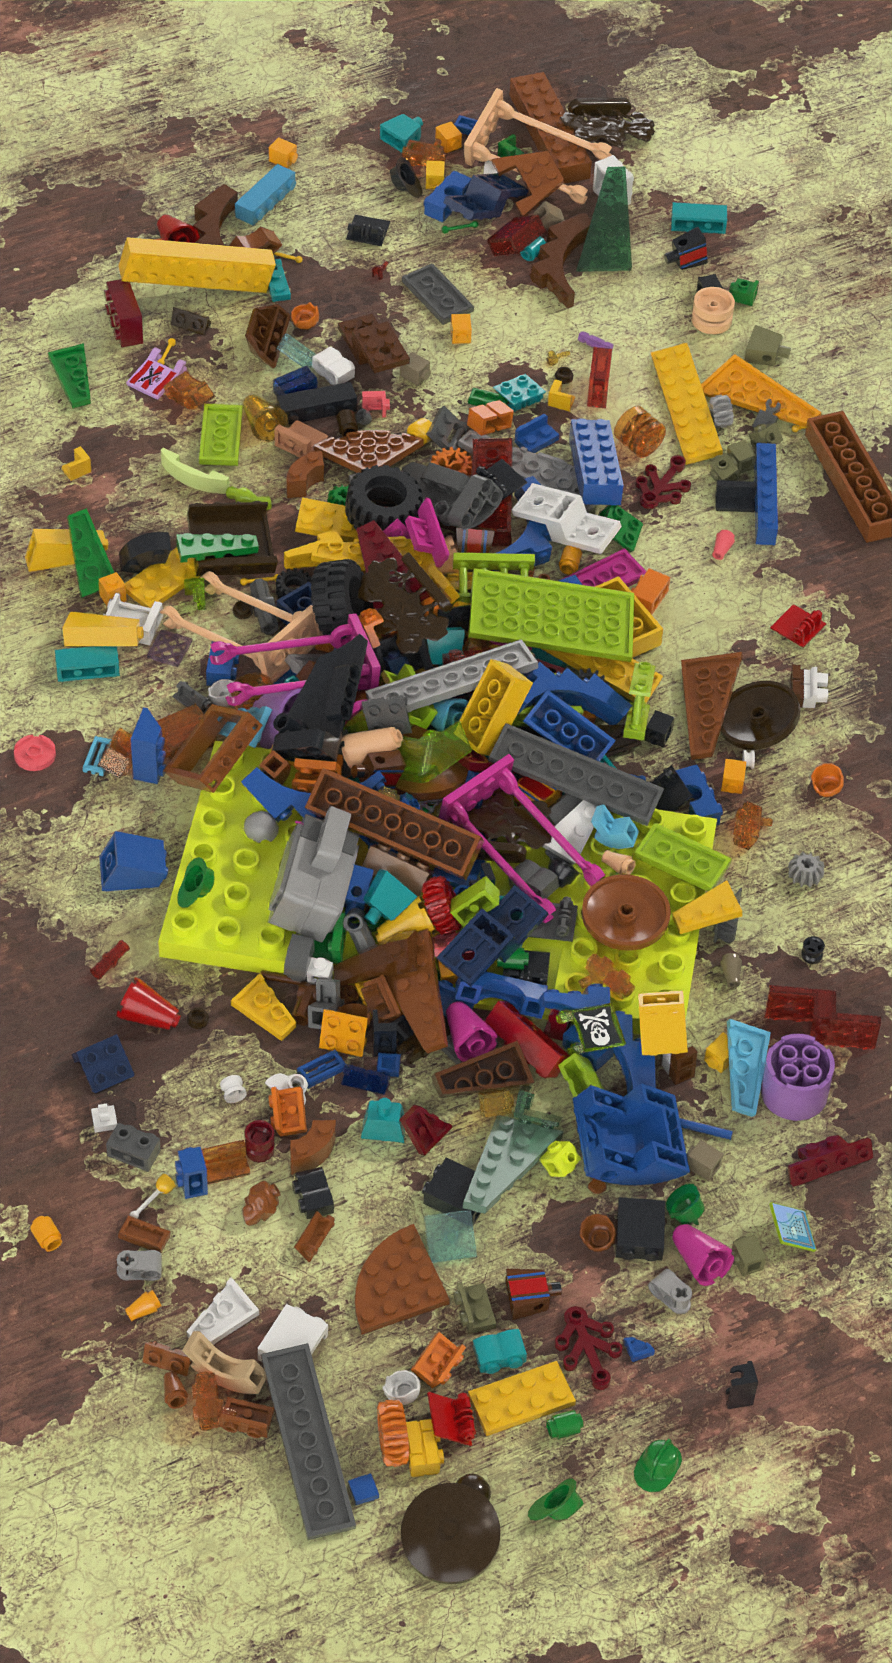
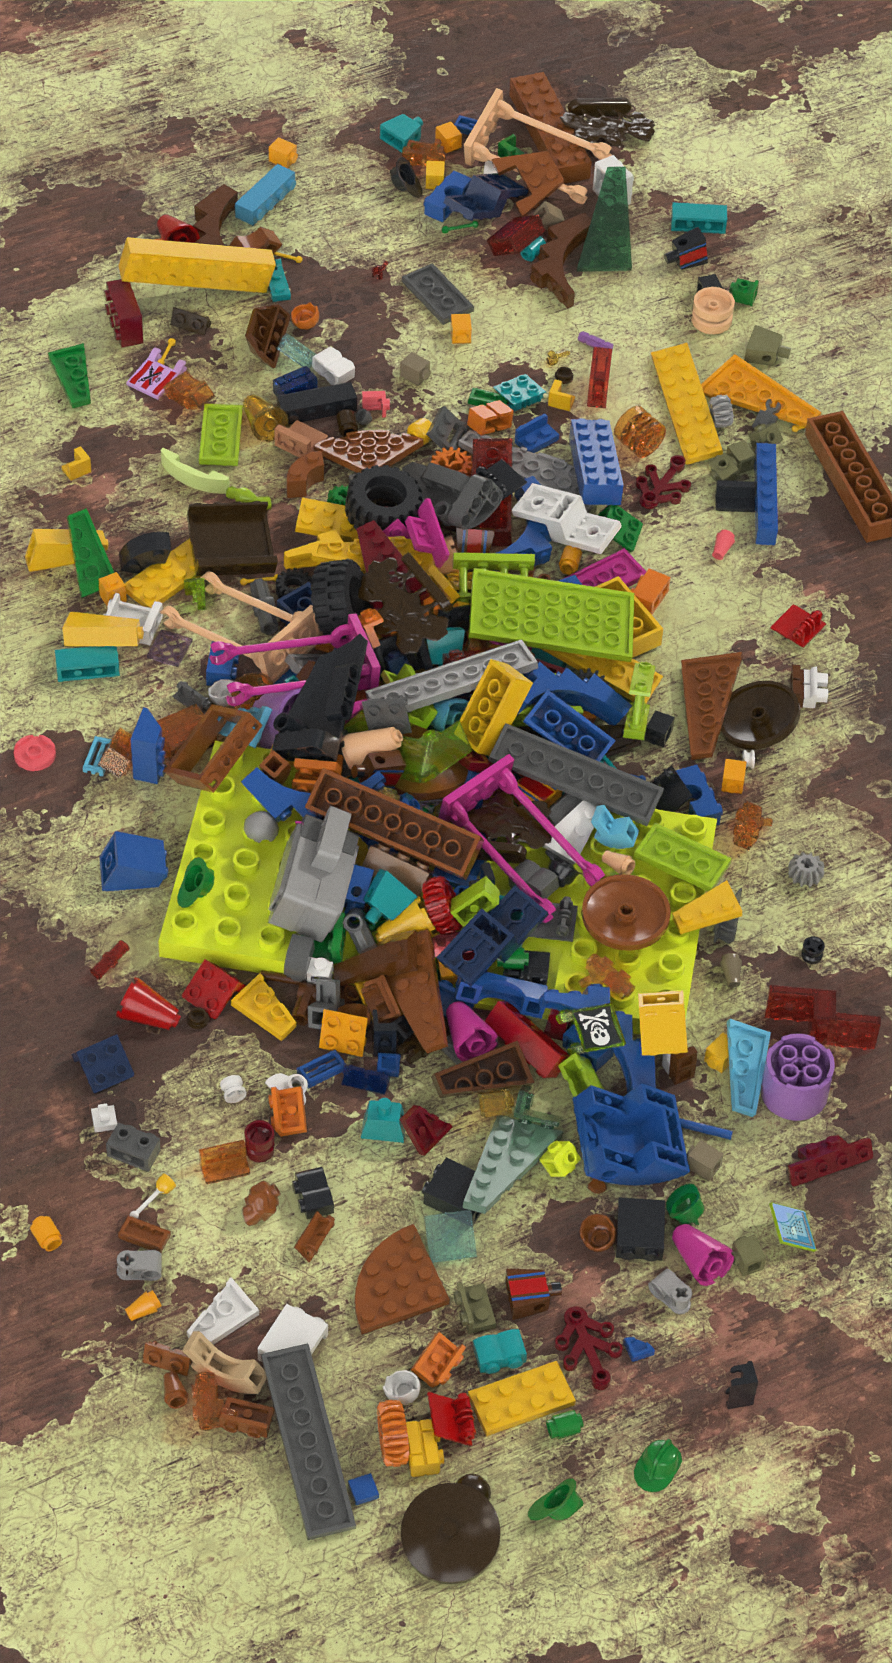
blue brick [175,1146,208,1199] -> none
wing [176,533,259,563] -> none
dark brown plate [233,601,253,619] -> none
dark orange brick [290,1120,336,1175] -> none
reddish brown bracket [338,313,410,374] -> none
black hinge [346,215,390,246] -> none
orange hair [811,763,844,797] -> none
none -> red bracket [181,959,247,1019]

